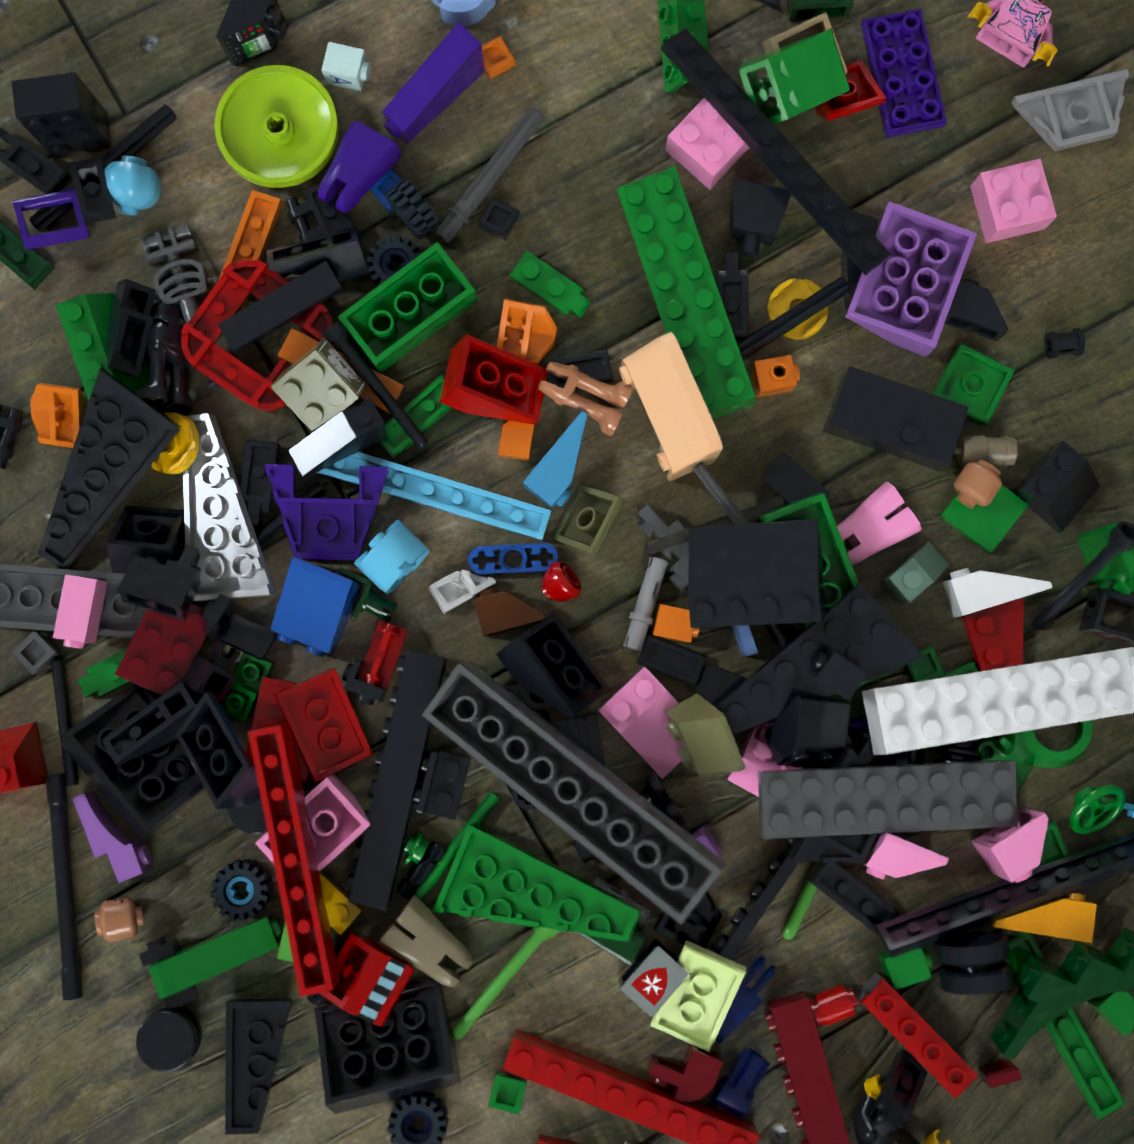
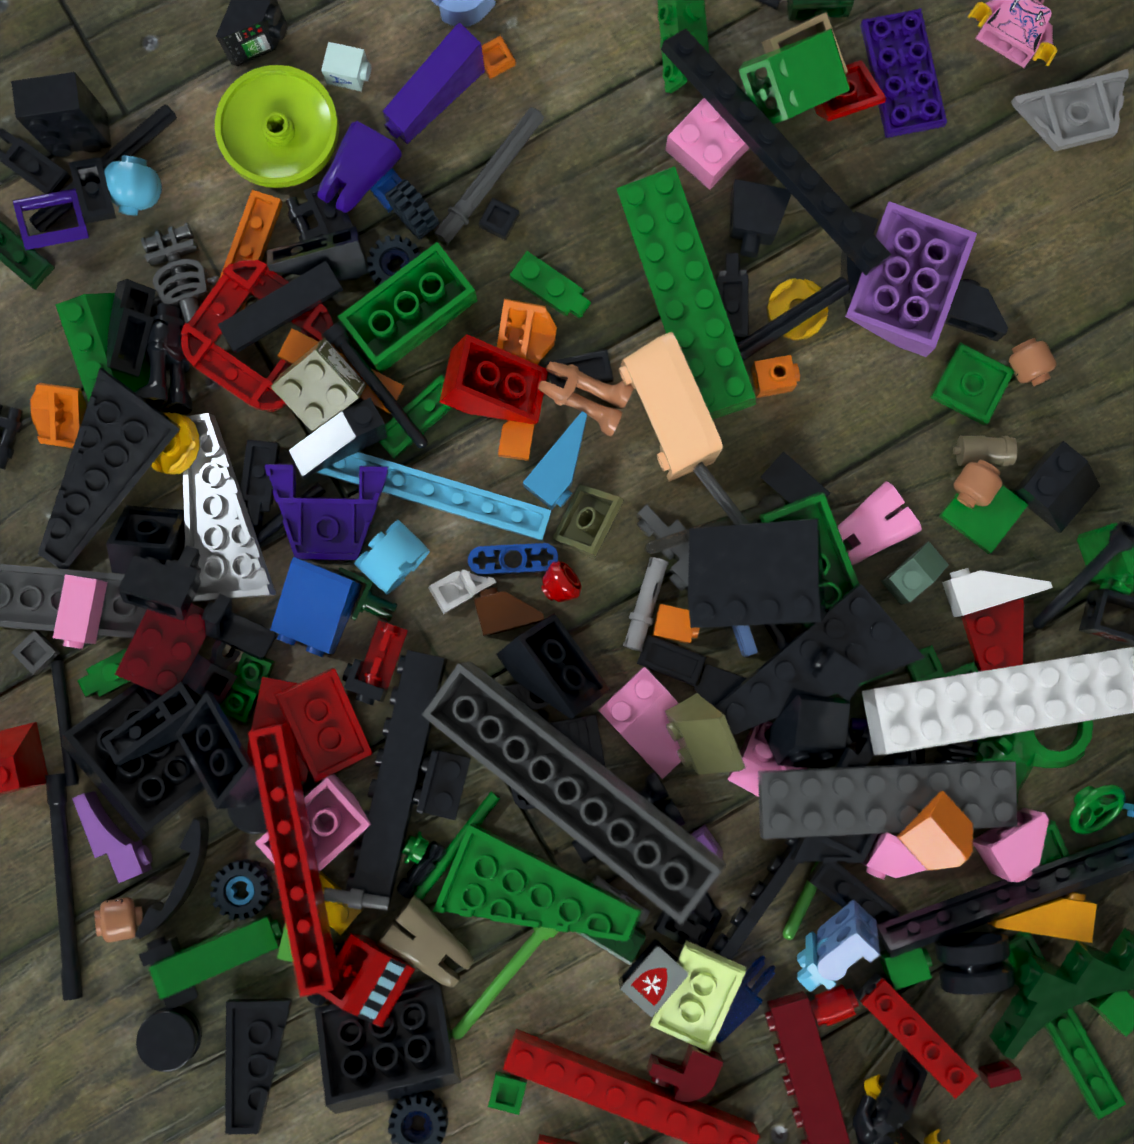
clear blue piece [711,1046,770,1119] -> none
black brick [823,366,969,471] -> none
bright pink brick [970,158,1057,243] -> none
black bush [1044,328,1085,359] -> none
none -> black slope [135,816,209,939]
none -> dark grey bar [323,888,390,910]
none -> medium blue hips [797,899,880,992]
none -> slope [897,791,973,870]
none -> nougat head [1008,338,1057,387]

